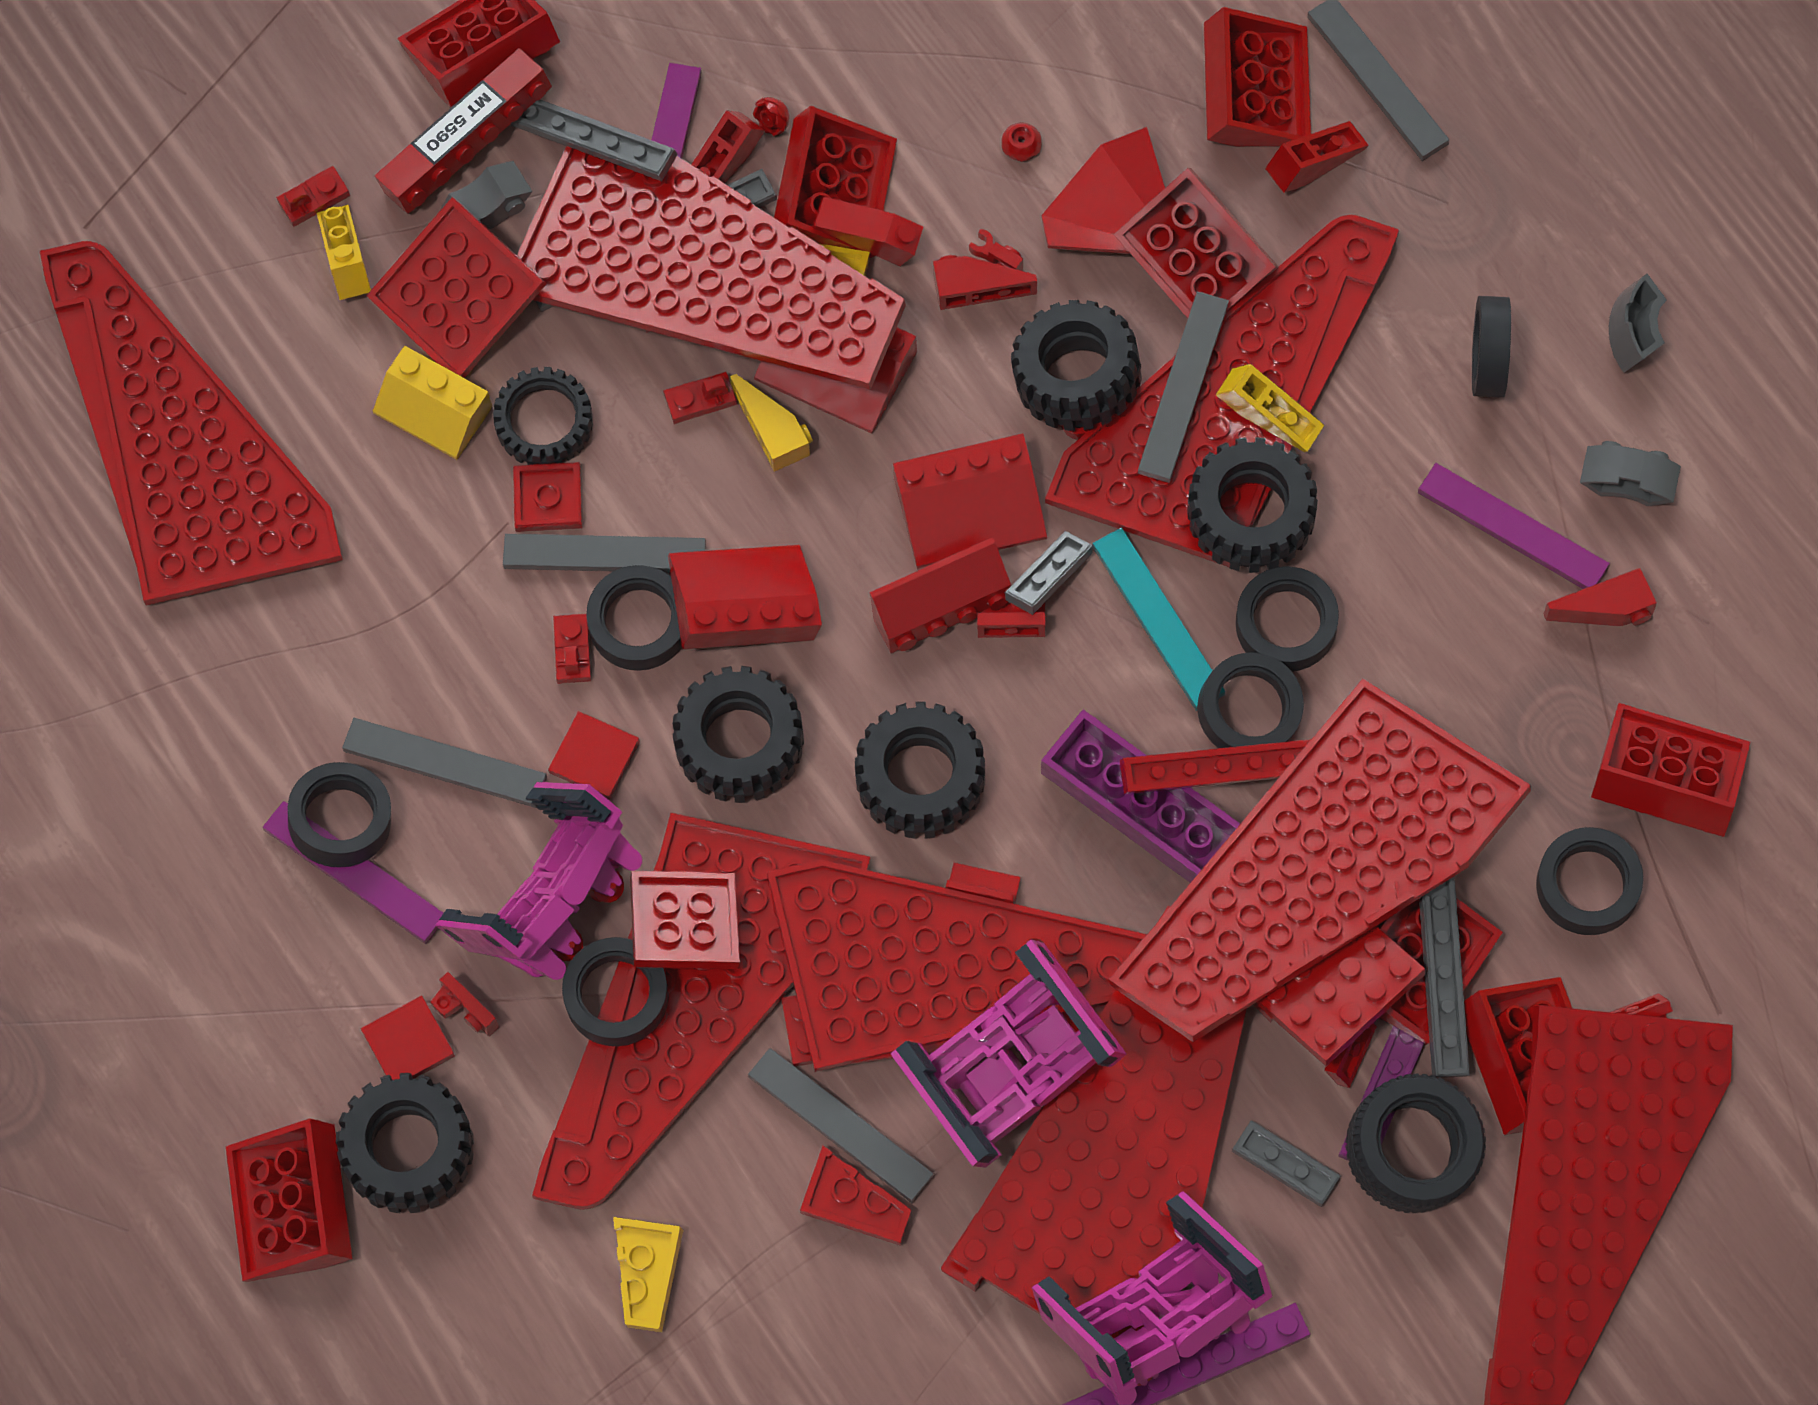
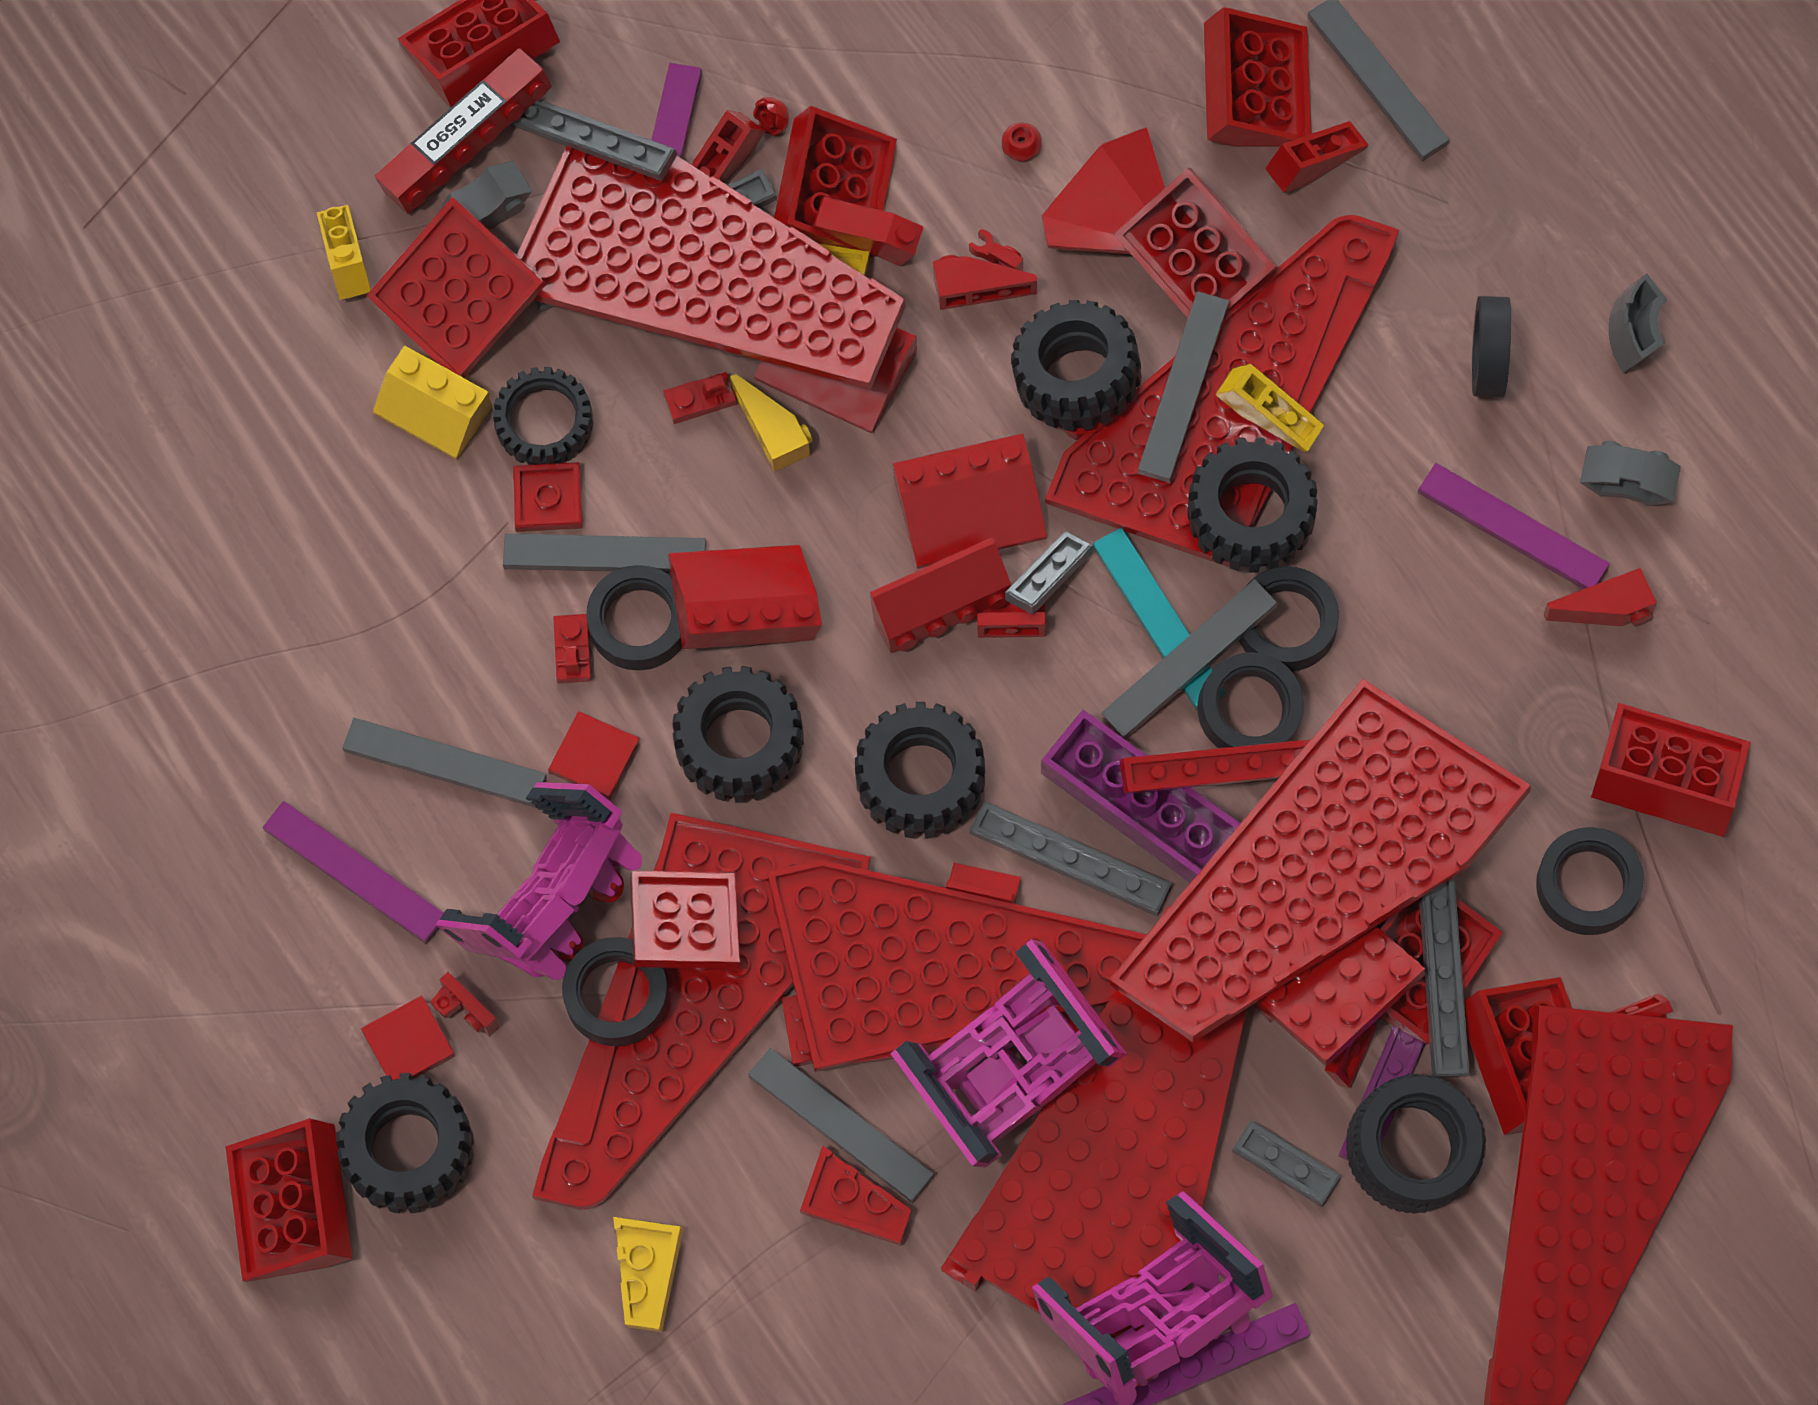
red wing [40,241,343,605] -> none
red hinge [276,166,350,227] -> none
black tyre [288,762,391,867] -> none
none -> dark grey tile [970,801,1171,916]
none -> dark grey tile [1102,579,1278,739]

